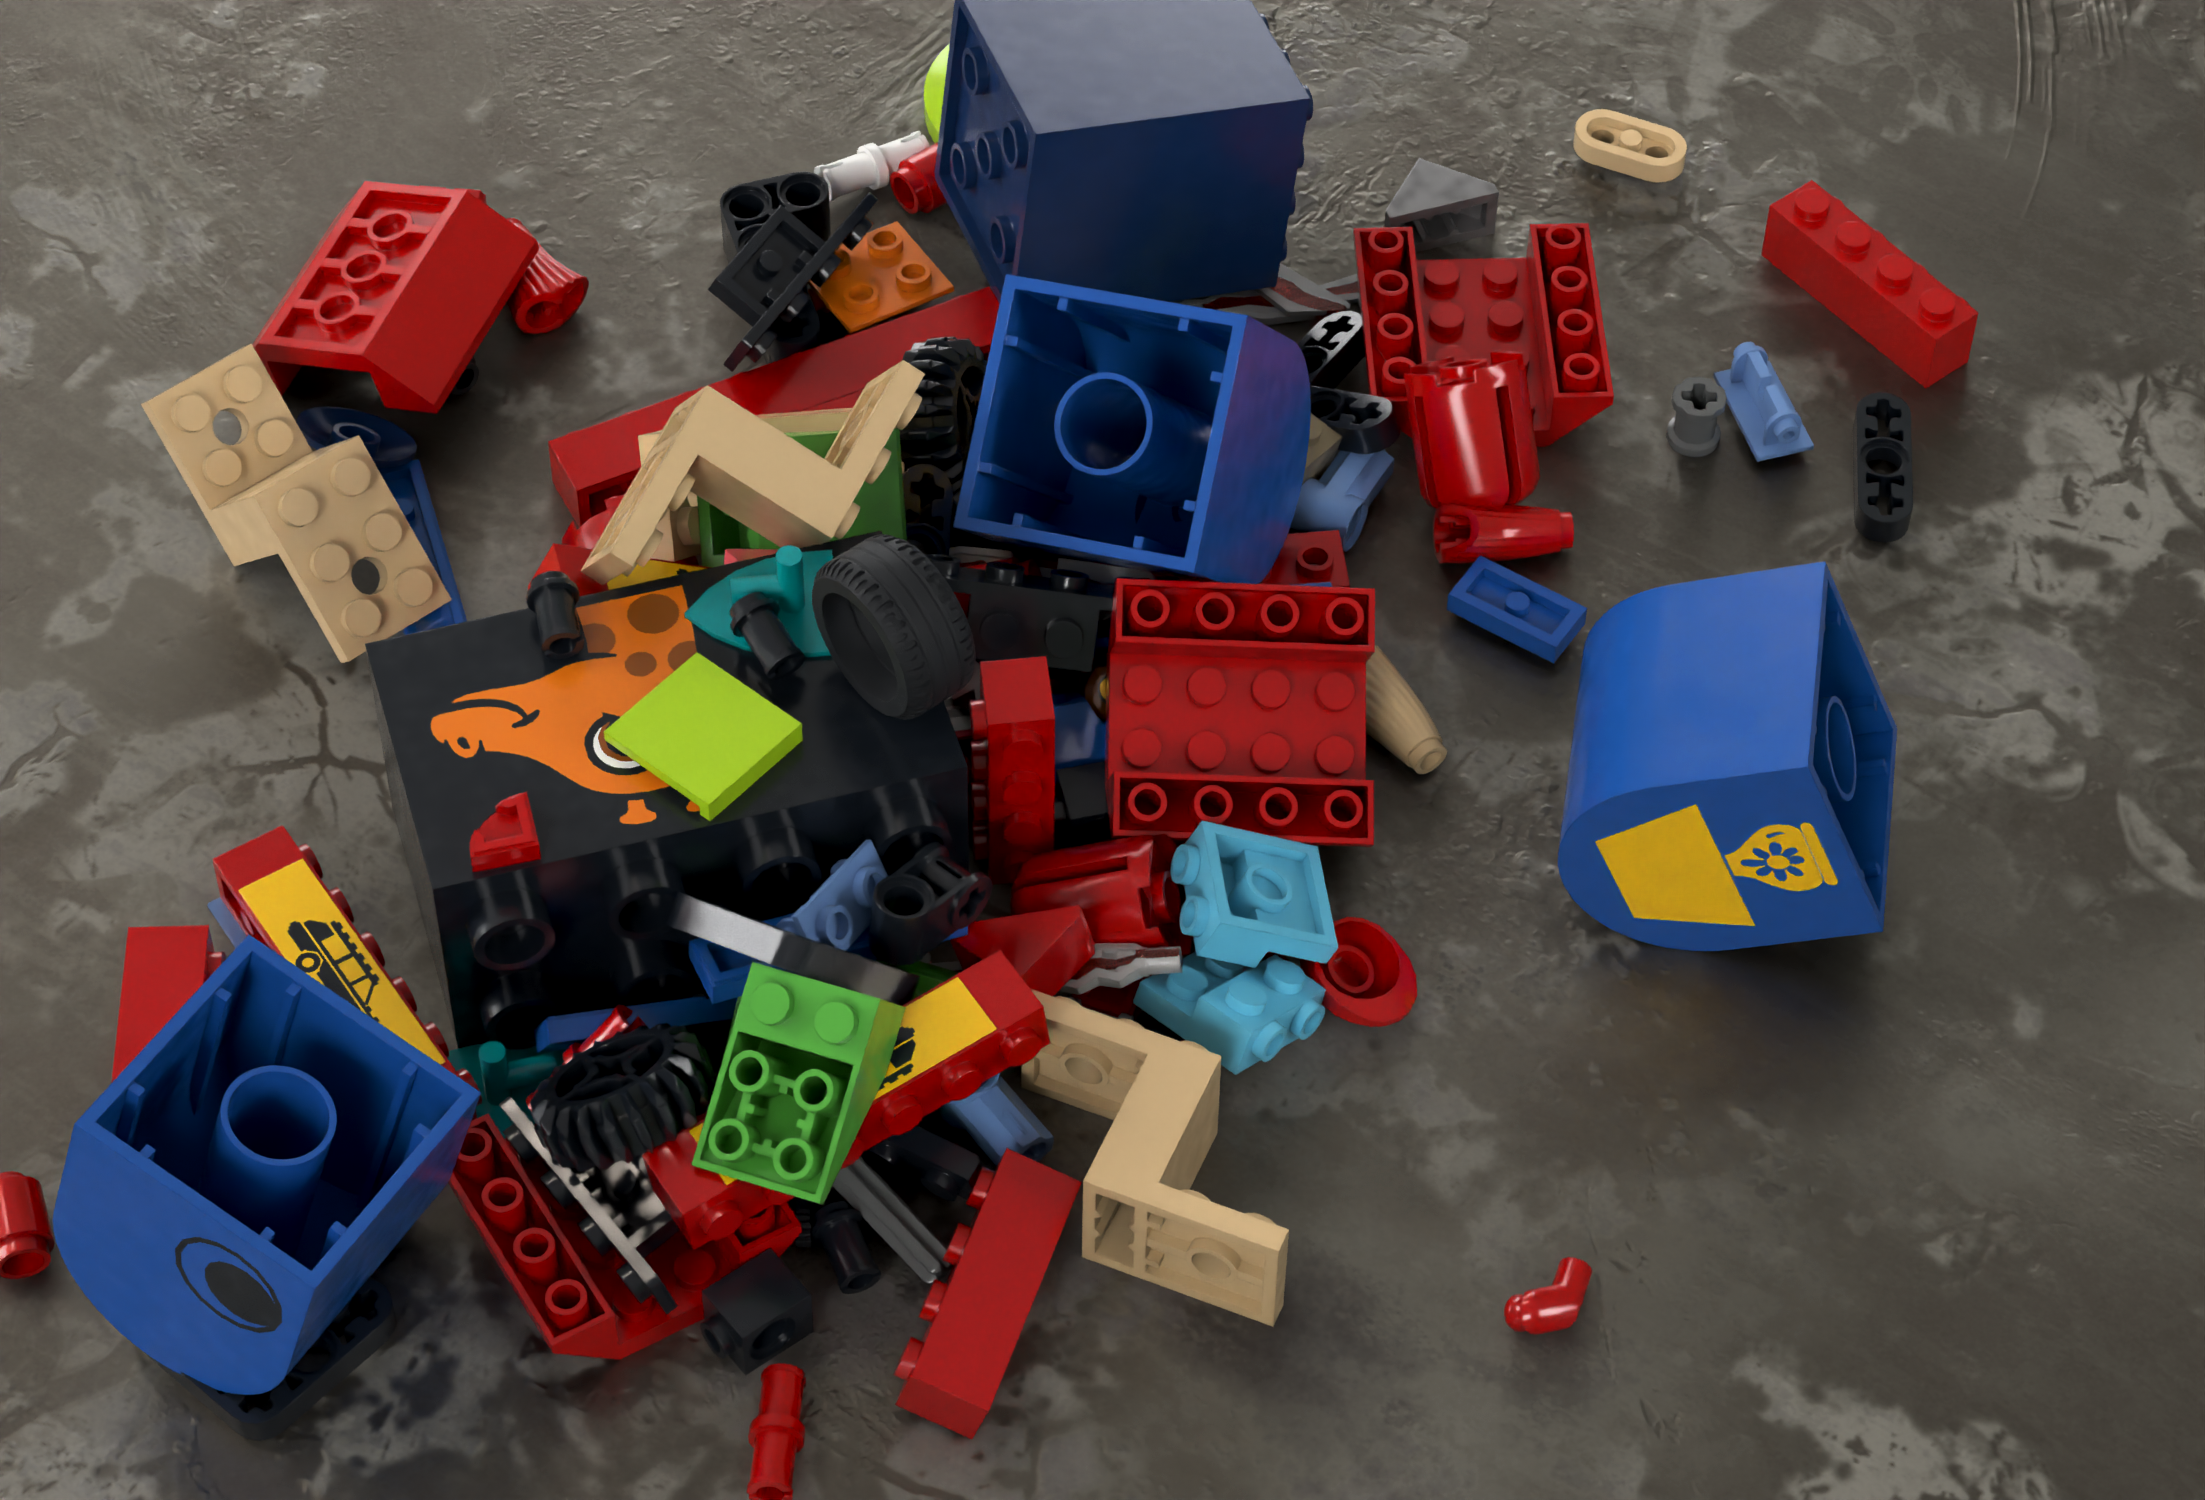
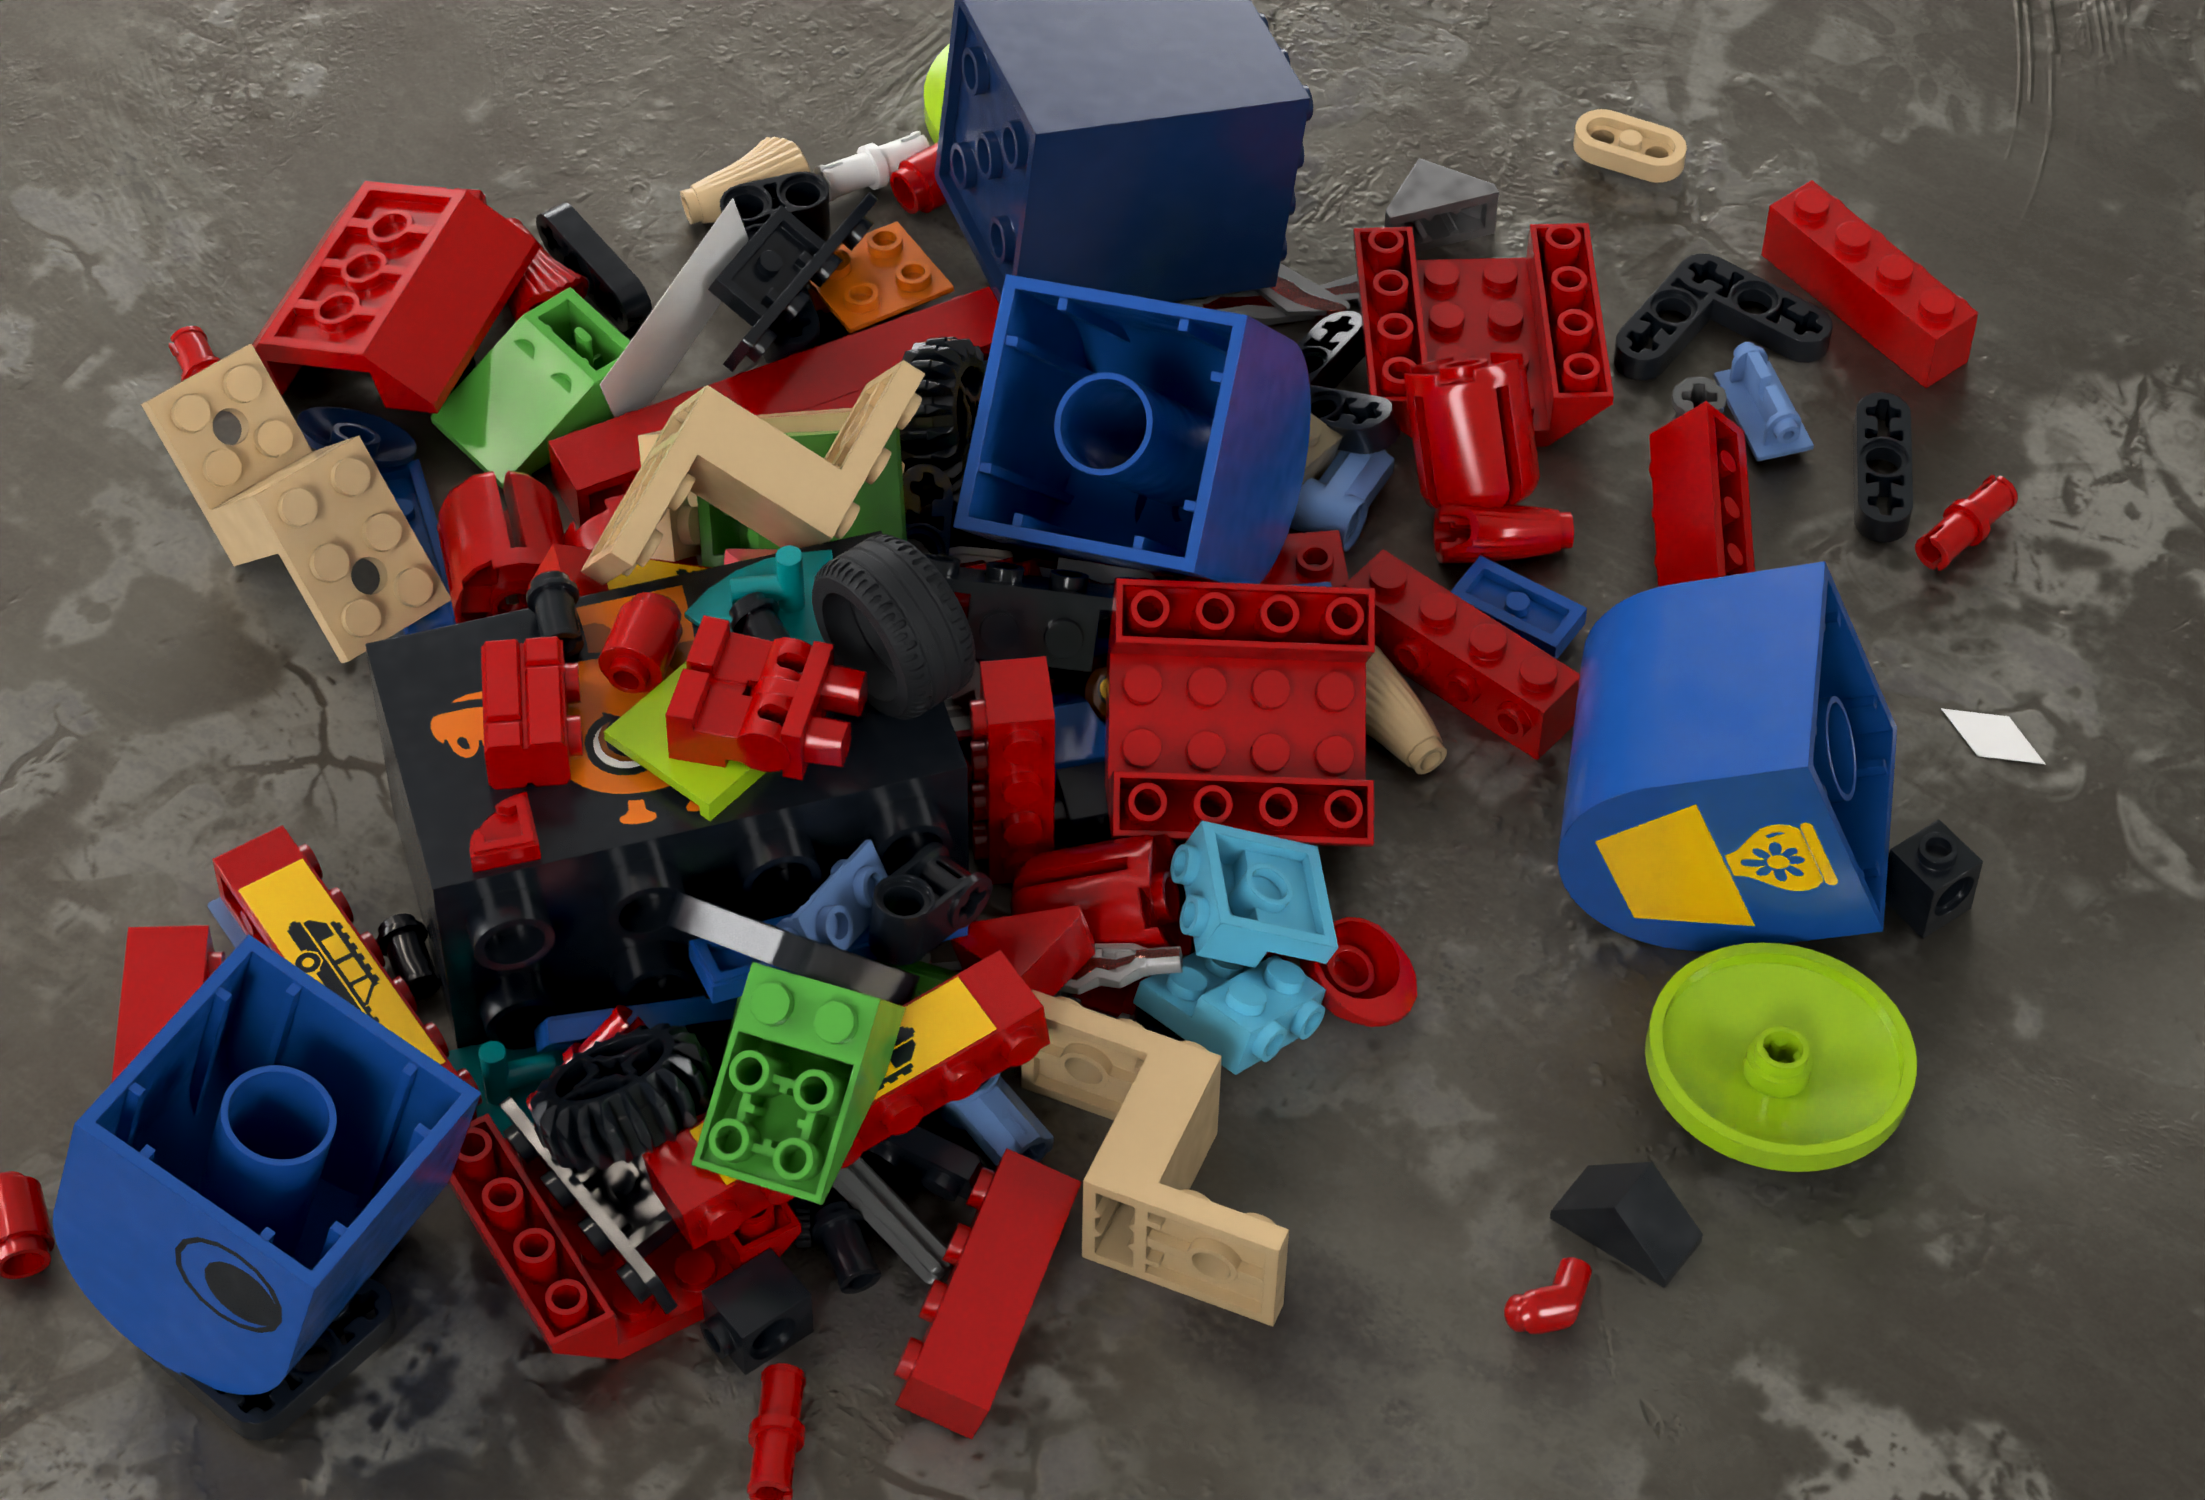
none -> red pin [169,326,221,382]
none -> black pin [376,913,441,1001]
none -> bright green slope [431,287,630,489]
none -> red cylinder [437,470,564,624]
none -> red brick [481,636,583,790]
none -> black beam [536,202,653,332]
none -> red brick [598,592,683,694]
none -> white sticker [600,198,749,418]
none -> red hips [665,615,868,781]
none -> tan piece [680,137,811,224]
none -> red brick [1344,549,1580,761]
none -> black slope [1550,1162,1703,1288]
none -> black beam [1614,253,1833,380]
none -> lime dish [1645,942,1917,1172]
none -> red brick [1649,401,1755,587]
none -> black brick [1885,819,1983,939]
none -> red pin [1915,475,2018,571]
none -> white sticker [1941,708,2046,765]

